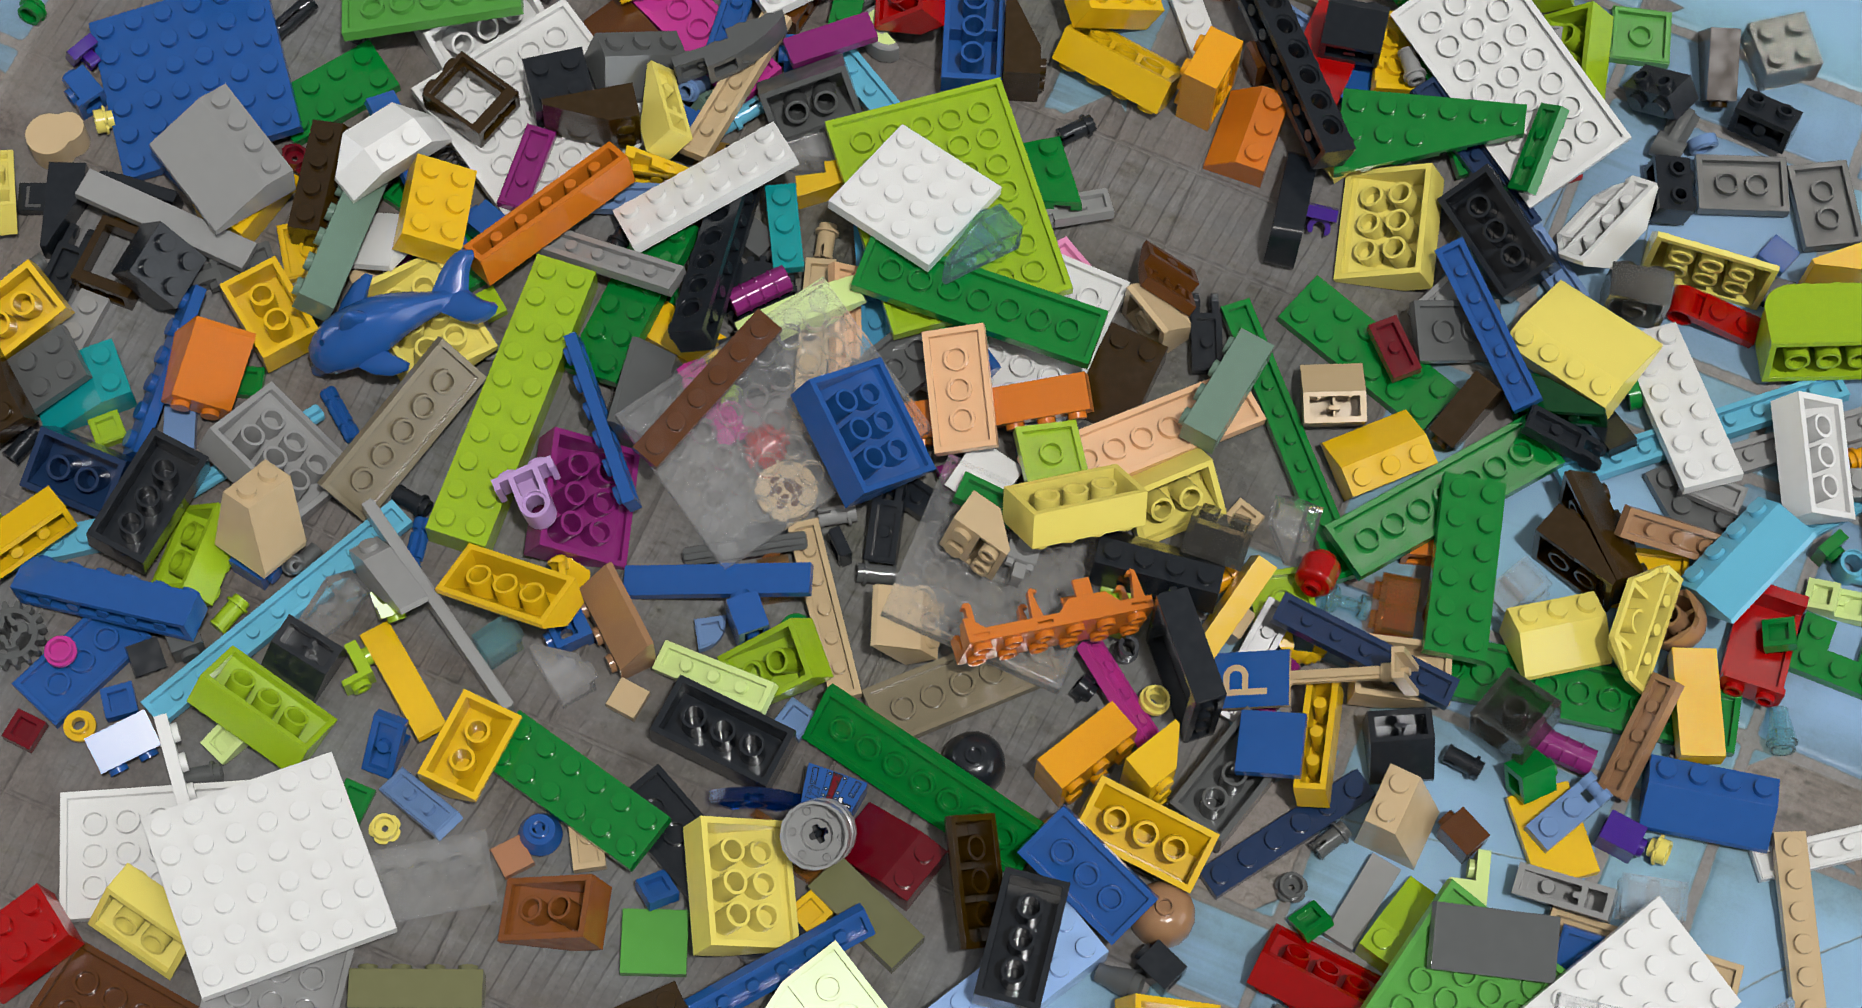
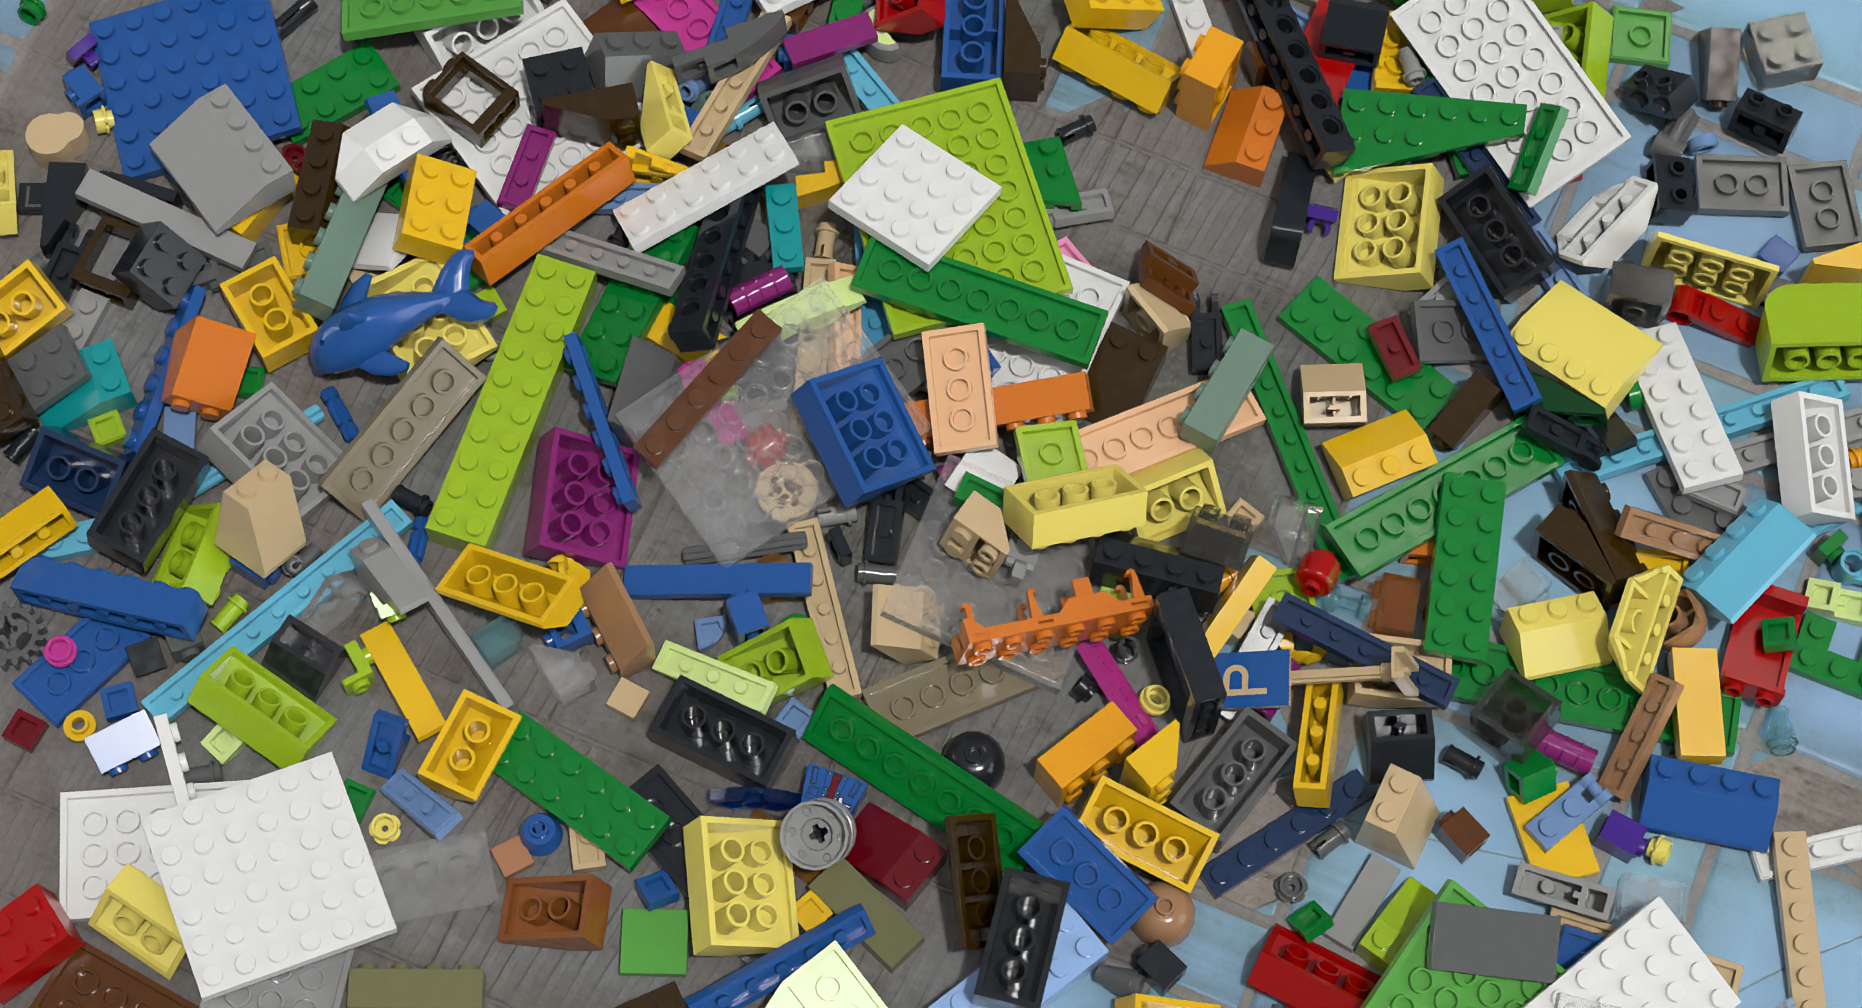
lavender pin [491,455,561,530] -> none
clear light blue slope [942,204,1023,285] -> none
blue tile [1234,709,1308,779] -> none
yellowish green slope [1448,849,1491,906] -> none

